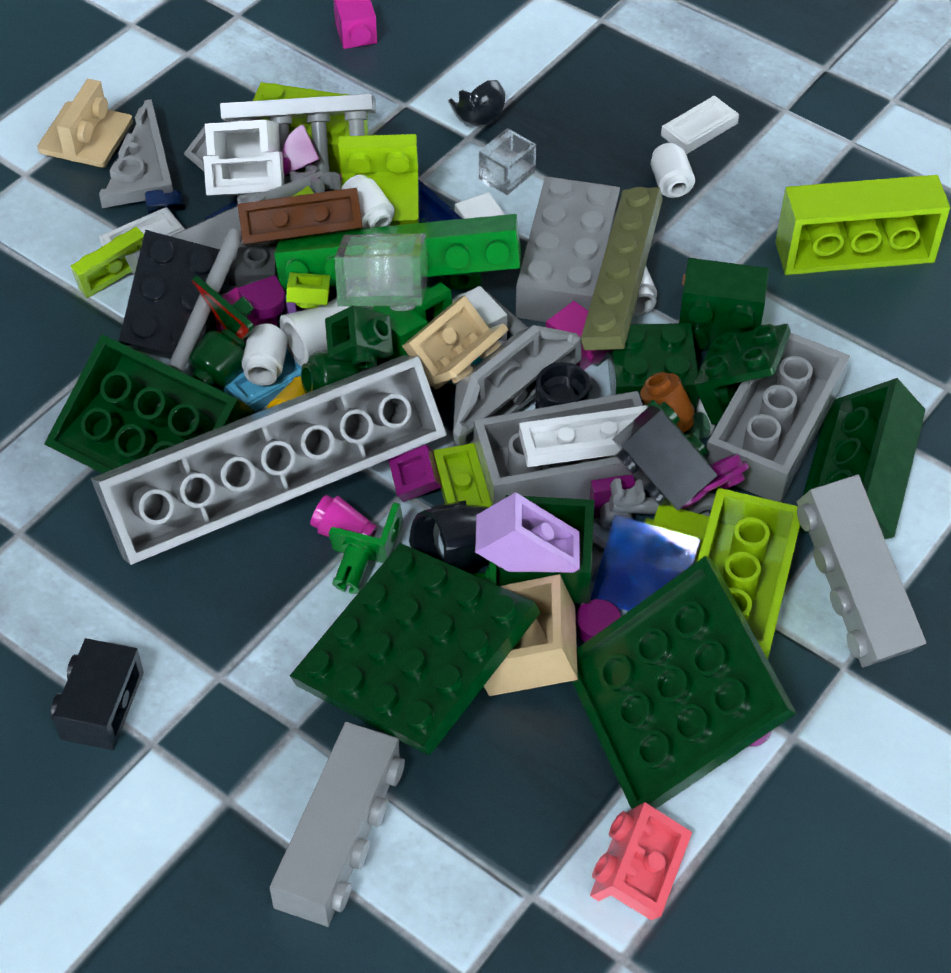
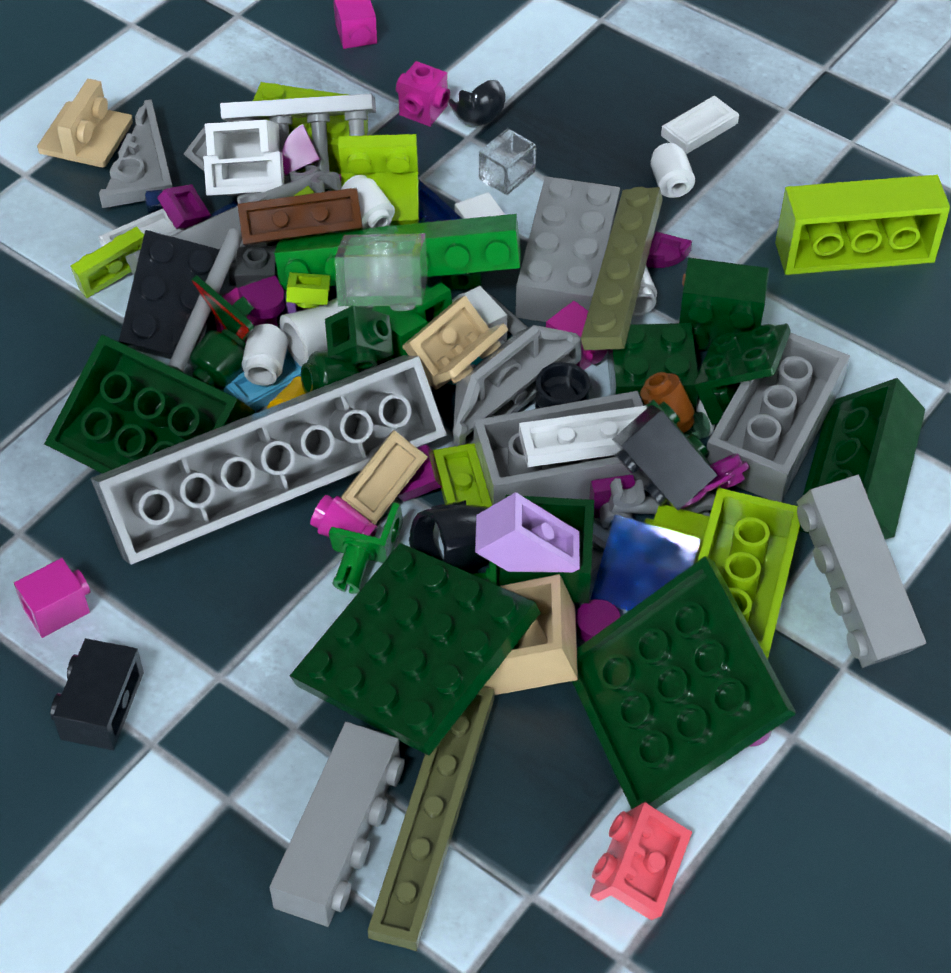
none -> dark pink brick [14,558,91,638]
none -> magenta plate [157,184,211,229]
none -> tan tile [341,430,428,524]
none -> olive plate [368,687,494,951]
none -> dark pink brick [396,61,450,127]
none -> magenta tile [646,231,692,268]

